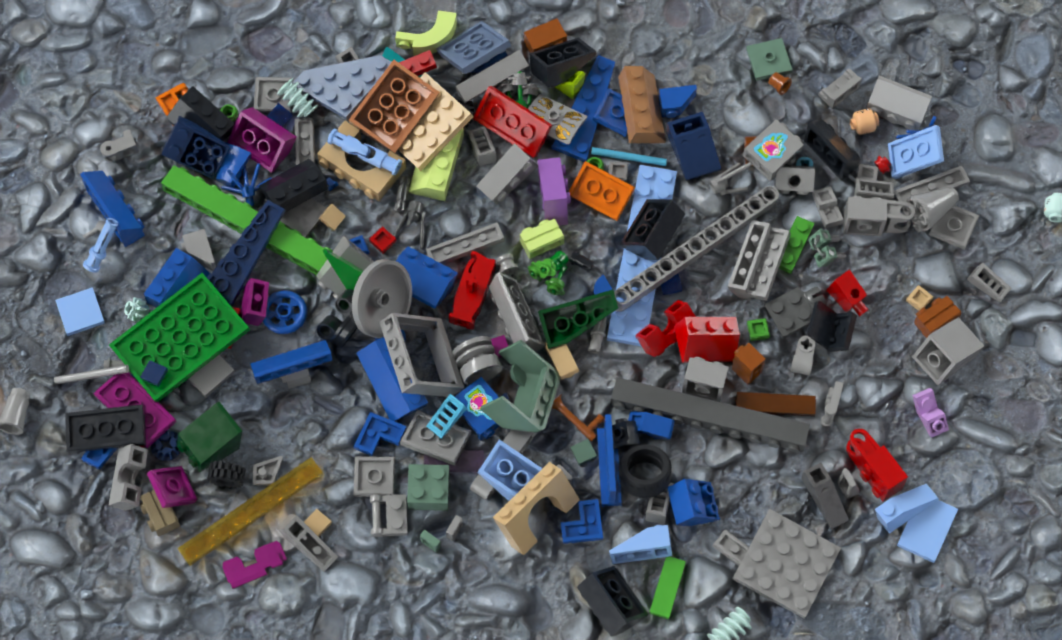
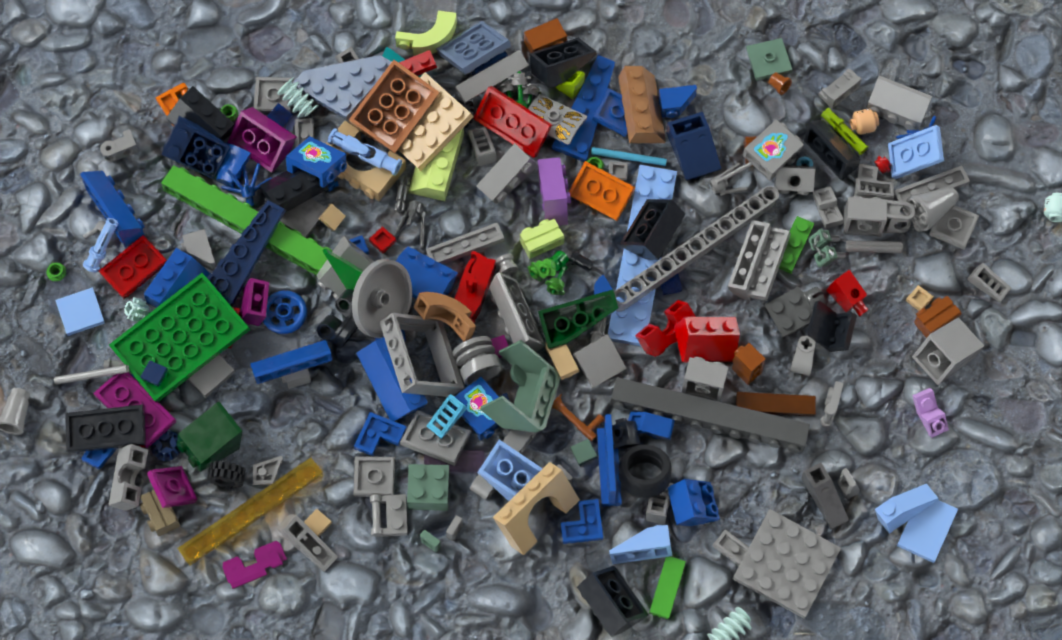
bright green tile [747,318,770,341] -> none
red brick [846,429,908,502] -> none
none -> bright green plate [46,263,66,282]
none -> red tile [99,235,167,299]
none -> blue panel [286,136,347,188]
none -> medium nougat arch [414,292,476,342]
none -> light grey tile [573,334,627,388]
none -> lime pin [821,108,868,155]
none -> light grey axle [845,240,903,253]

